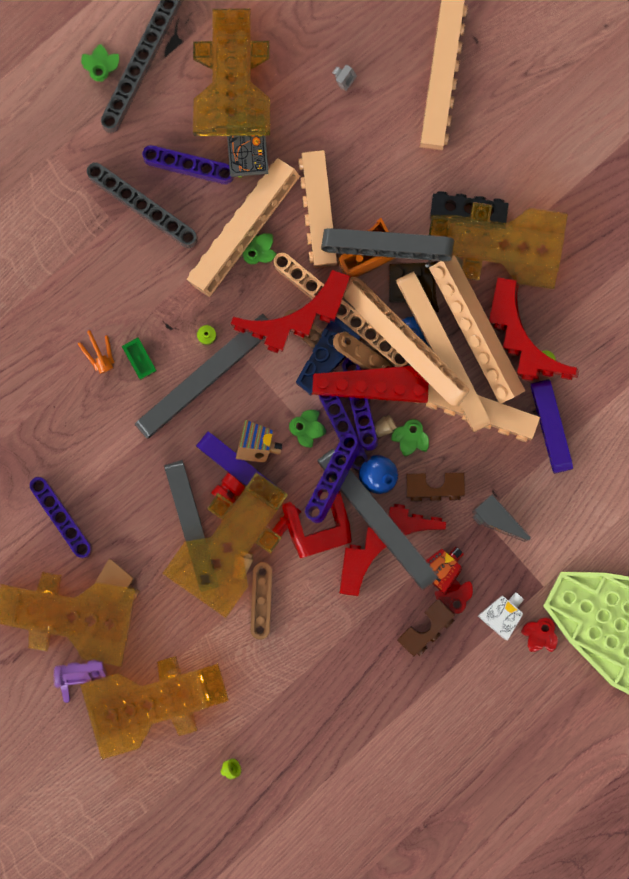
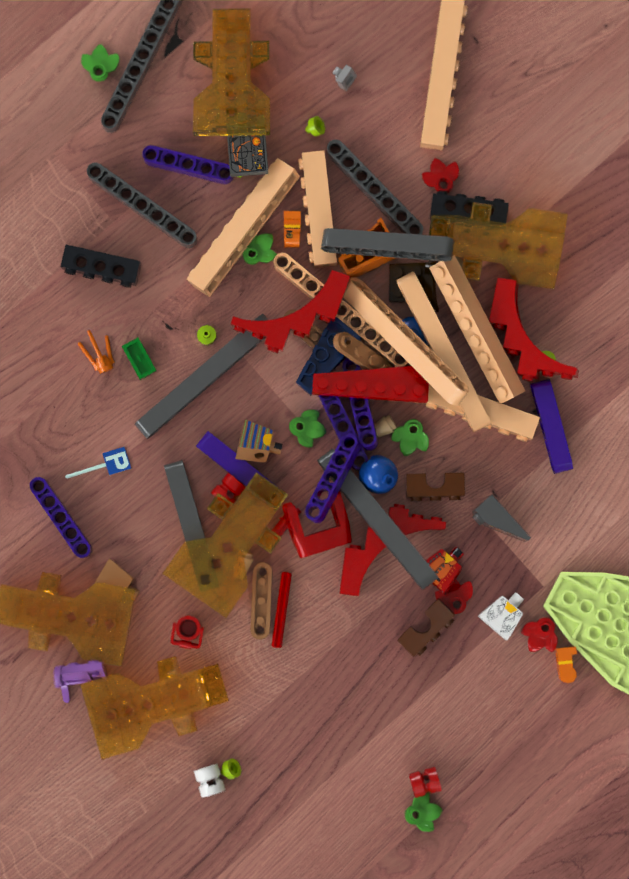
none -> black brick [60,244,142,288]
none -> piece [65,447,131,479]
none -> red piece [170,616,204,649]
none -> white wheel [194,764,226,798]
none -> red axle [272,572,292,648]
none -> orange leg [284,211,301,248]
none -> lime tile [305,116,325,137]
none -> dark grey beam [327,139,424,235]
none -> bright green plate [405,792,442,832]
none -> red wheel [409,766,442,798]
none -> red plate [422,158,459,193]
none -> orange leg [555,646,577,683]

